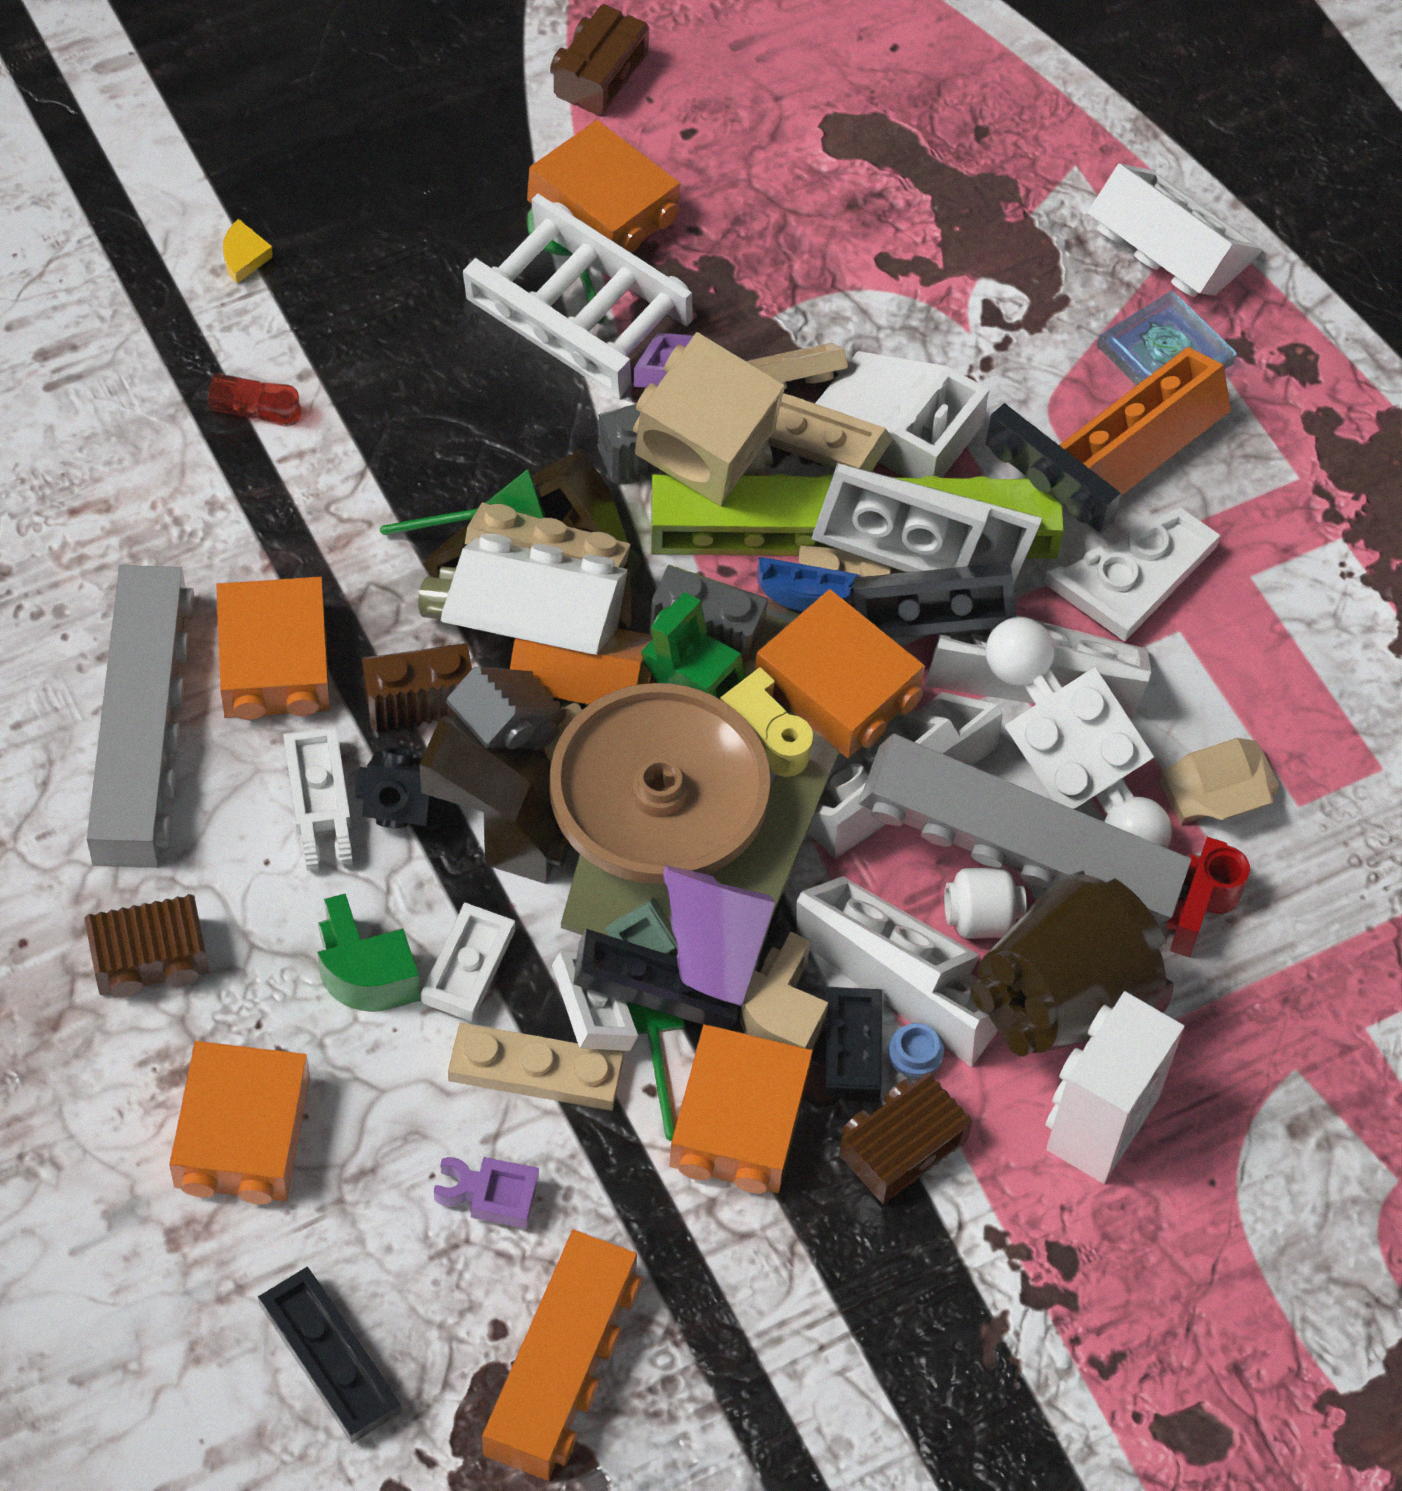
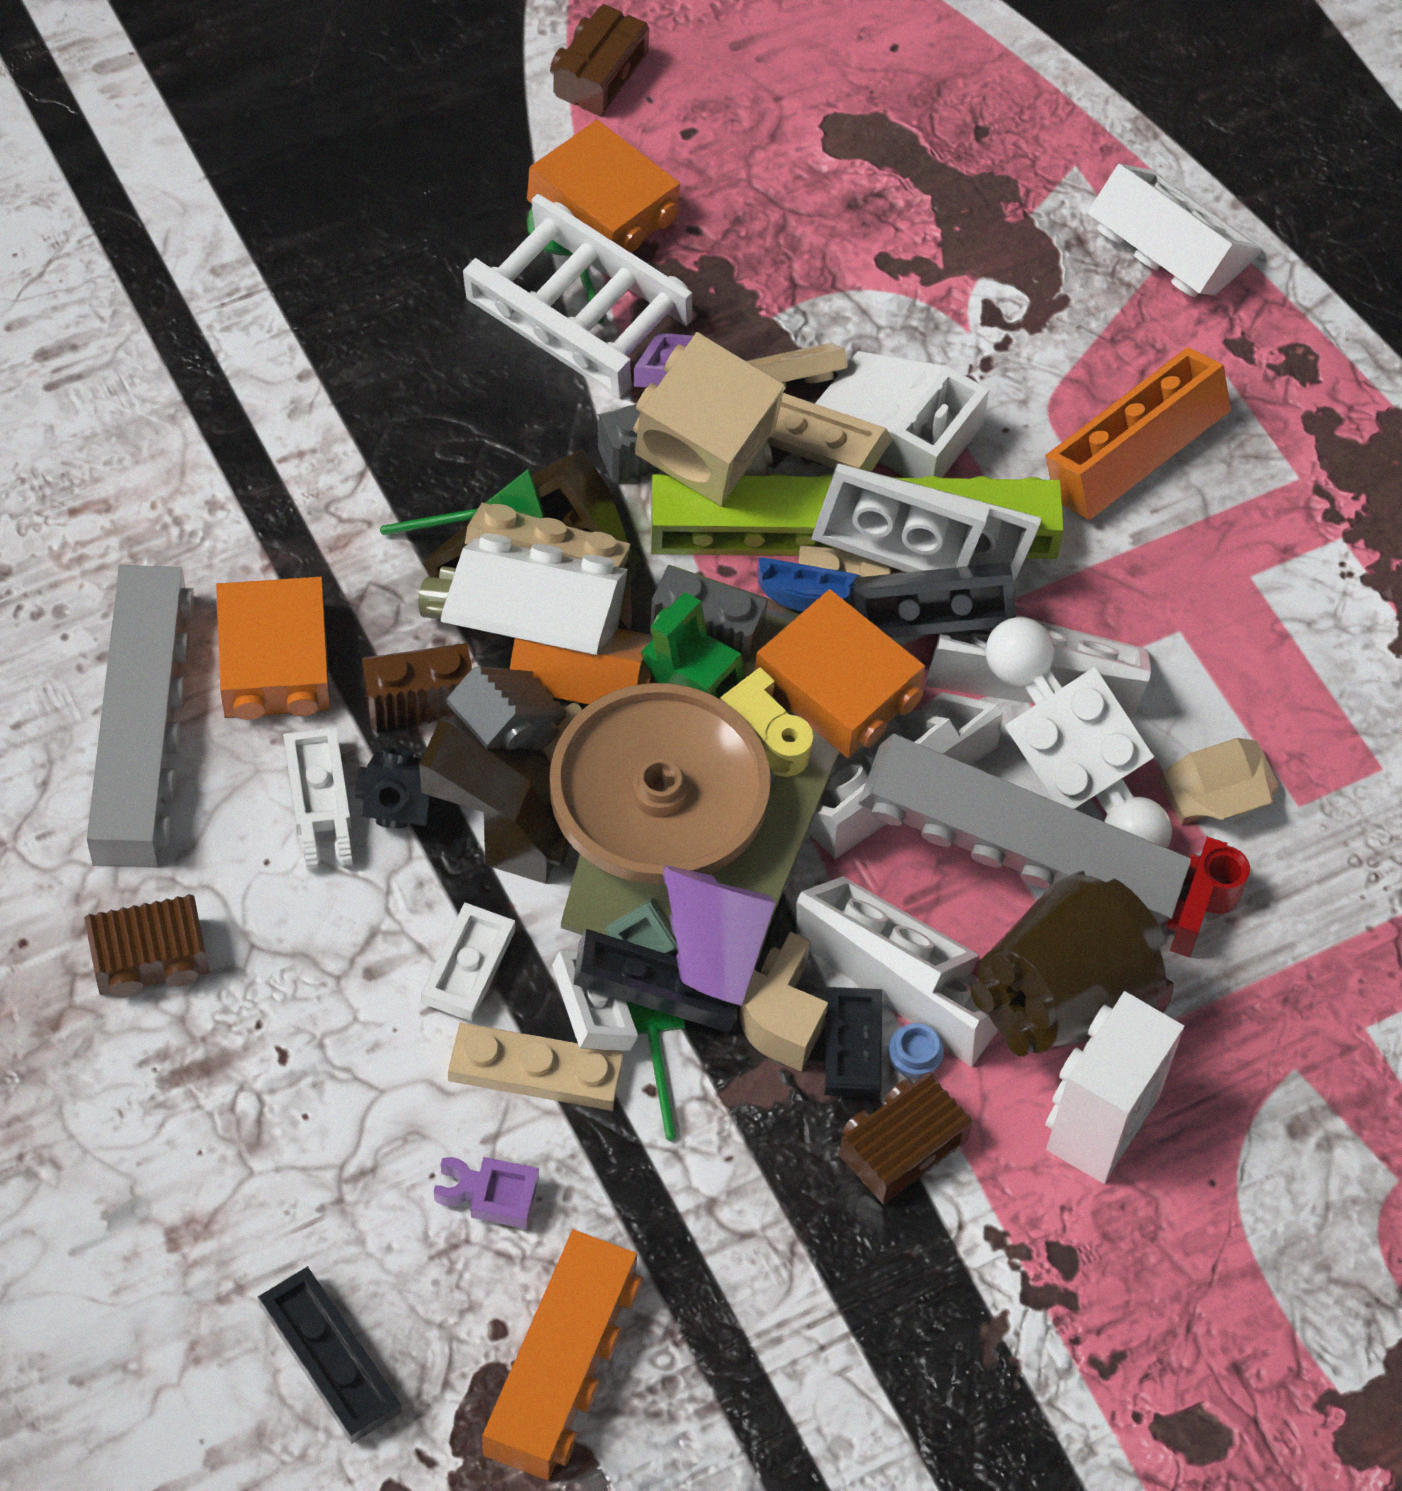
orange brick [169,1041,310,1204] -> none
clear red bar [207,373,302,426] -> none
yellow tile [223,219,273,284] -> none
green brick [318,893,421,1012] -> none
orange brick [669,1024,813,1194] -> none
white head [944,867,1026,939] -> none
black plate [985,403,1121,534] -> none
white wing [1044,507,1220,642] -> none
clear light blue tile [1097,290,1237,386] -> none

